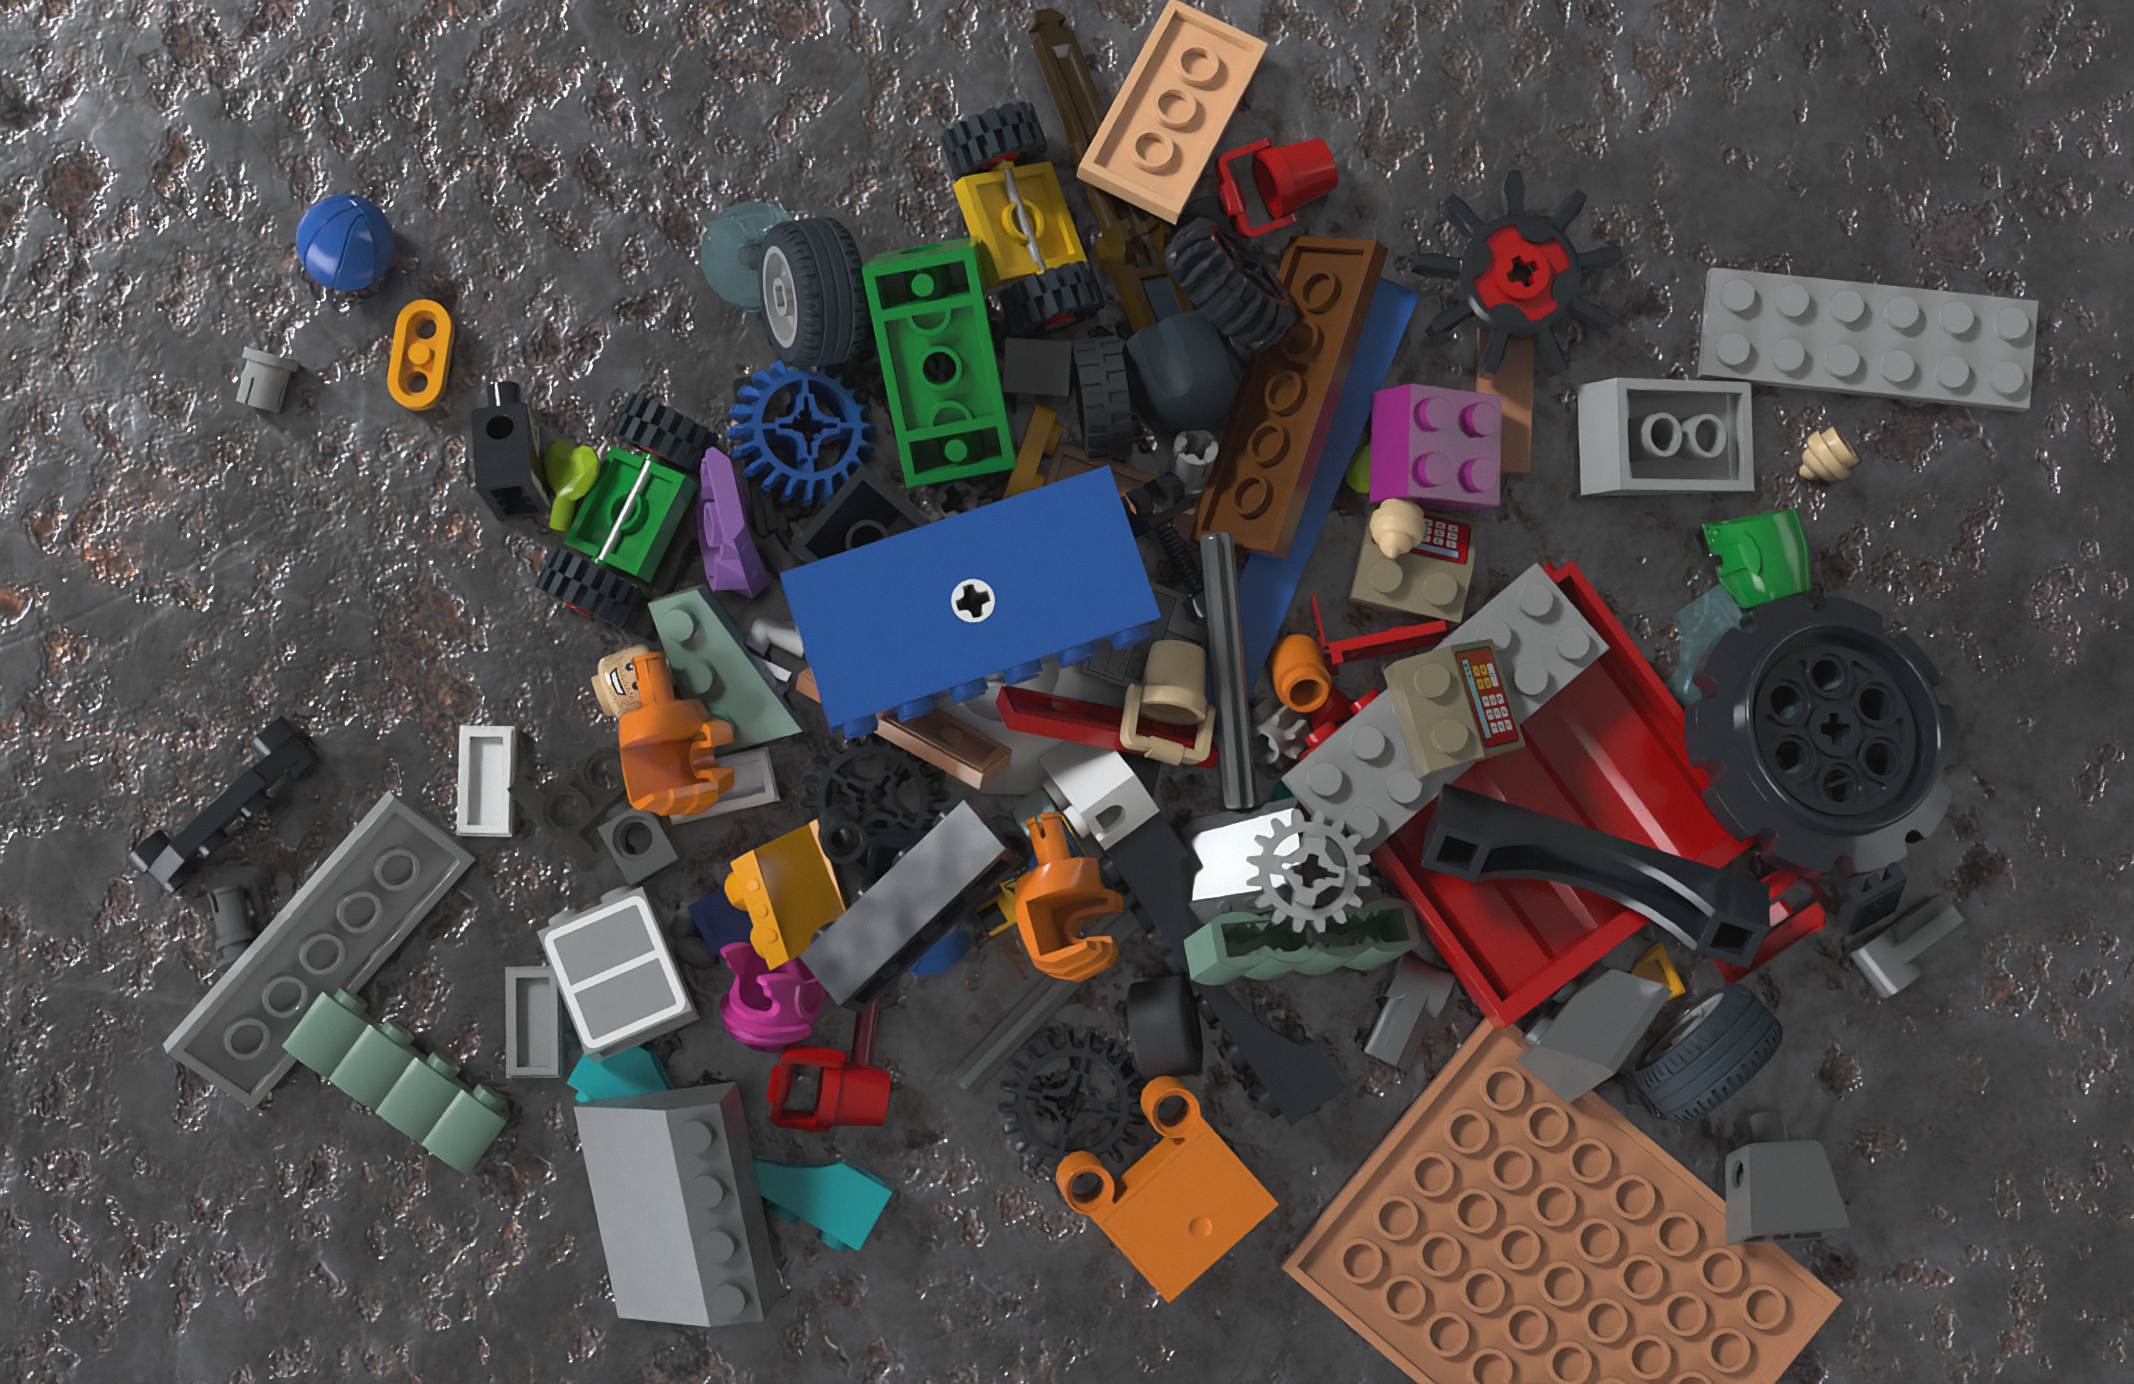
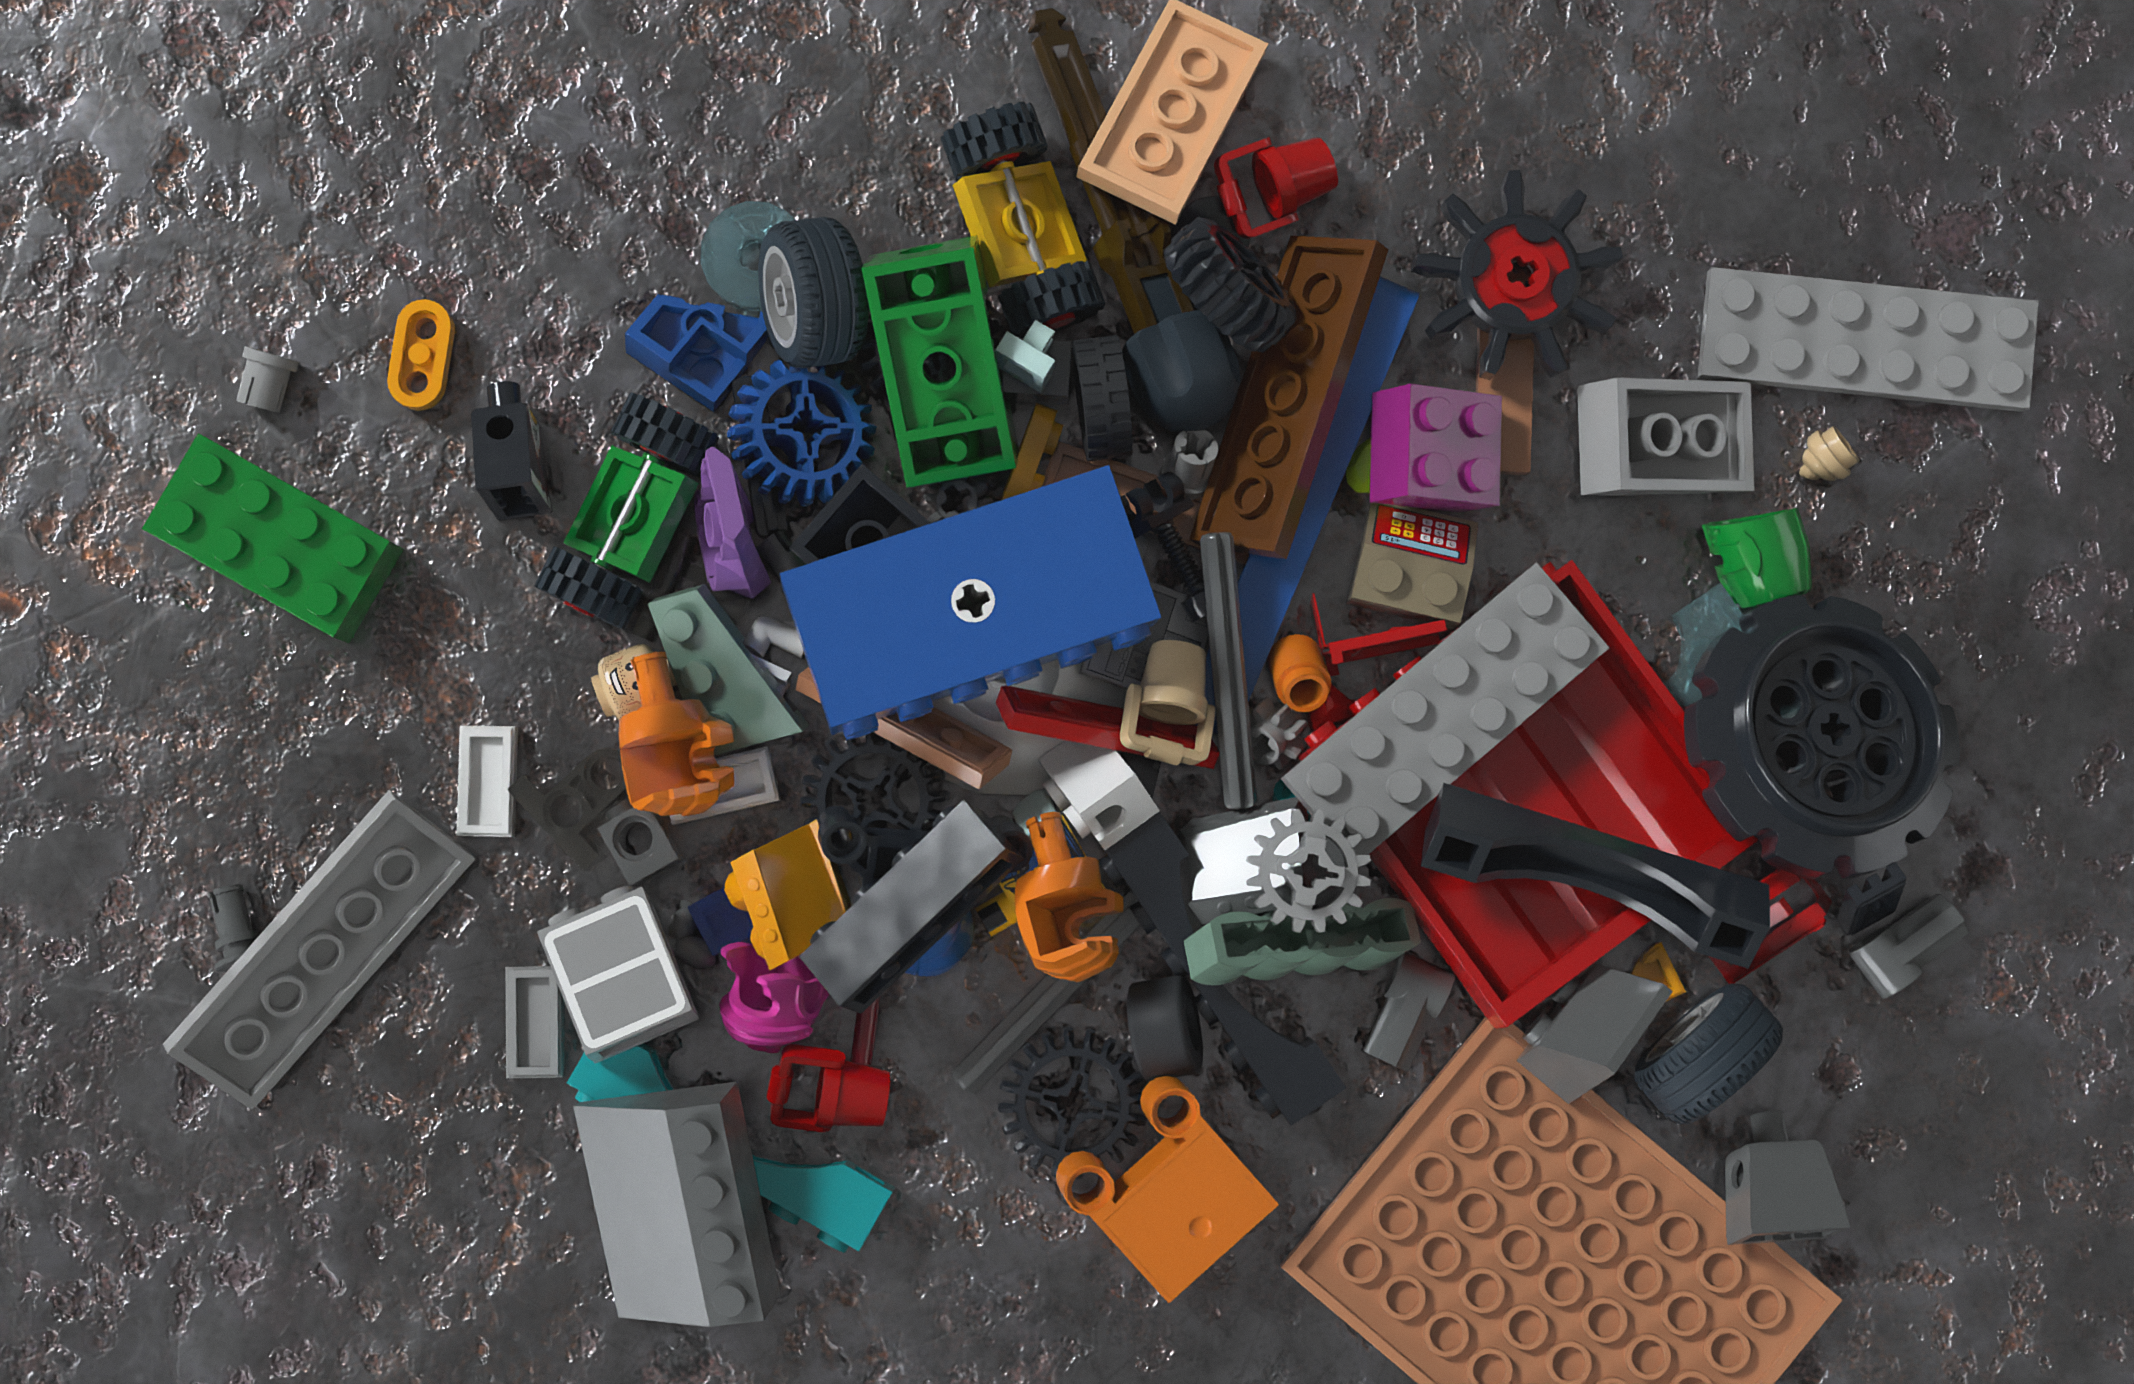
black plate [127,716,317,896] -> none
sand green brick [282,986,510,1176] -> none
blue piece [296,193,395,291] -> none
lime rock [543,438,600,531] -> none
tan plate [1370,498,1426,559] -> none
dark tan slope [1383,639,1526,779] -> none
none -> green brick [142,433,404,643]
none -> blue slope [625,294,769,412]
none -> light aqua tile [995,320,1055,393]

